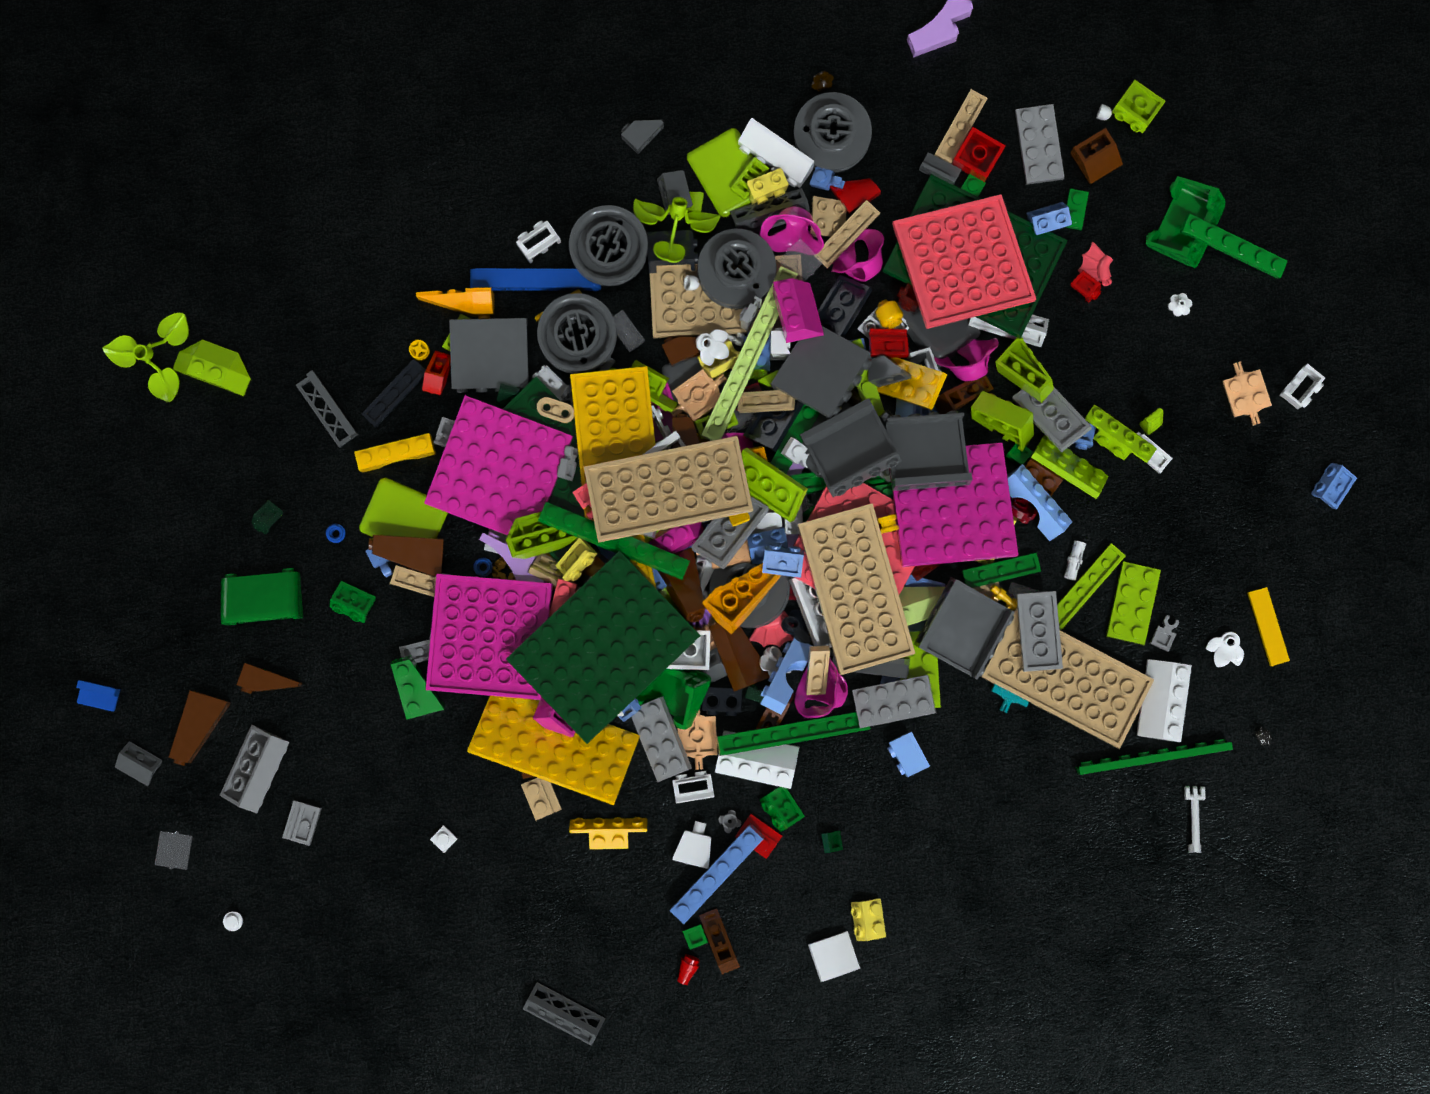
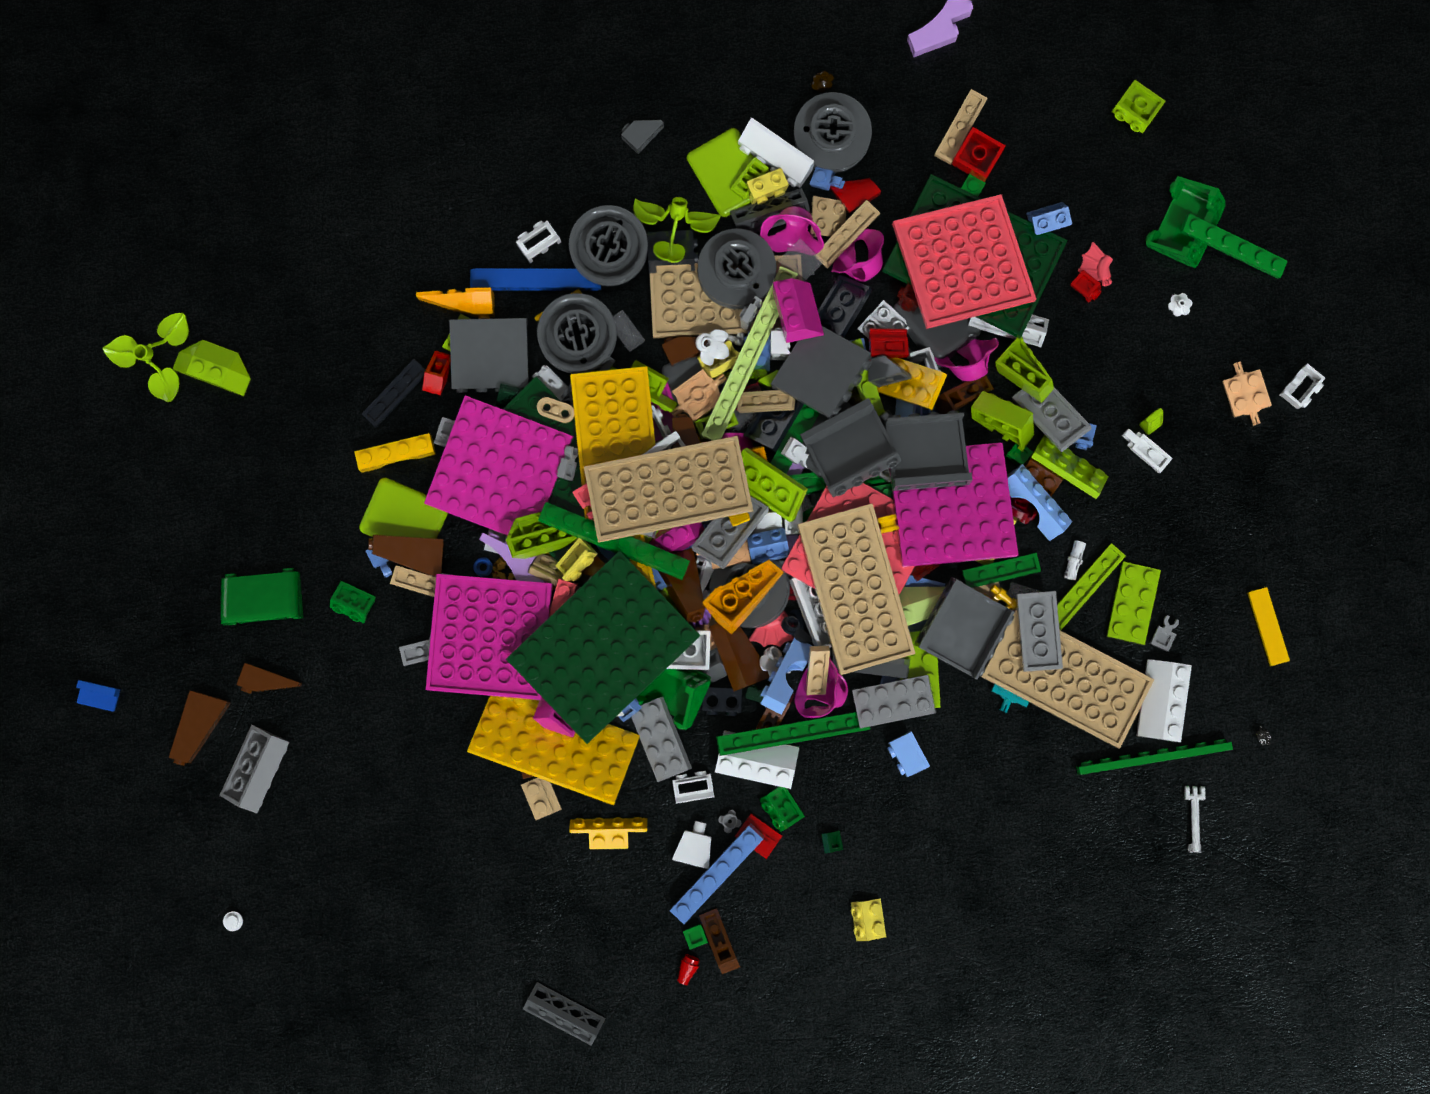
dark grey panel [115,741,162,786] -> none
clear piece [155,831,193,870] -> none
clear green bracket [252,500,283,534] -> none
light grey plate [282,800,322,846] -> none
dark grey fence [296,370,358,448] -> none
blue plate [326,524,346,543] -> none
green wedge [391,655,445,720] -> none
yellow wheel [409,340,430,361] -> none
white plate [430,825,458,853] -> none
dark grey panel [657,170,693,215] -> none
light nougat plate [678,709,718,770] -> none
white hinge [684,275,700,291] -> none
lime slope [688,192,704,213] -> none
medium blue bracket [762,544,805,578] -> none
white slope [808,931,860,982] -> none
yellow head [875,300,903,329] -> none
dark grey panel [919,152,962,185] -> none
light grey plate [1015,104,1064,185] -> none
green plate [1066,189,1089,230] -> none
reddish brown slope [1070,128,1123,184] -> none
lime bracket [1085,405,1157,463] -> none
white hinge [1096,104,1112,120] -> none
white plate [1206,631,1244,667] -> none
medium blue bracket [1311,463,1357,509] -> none

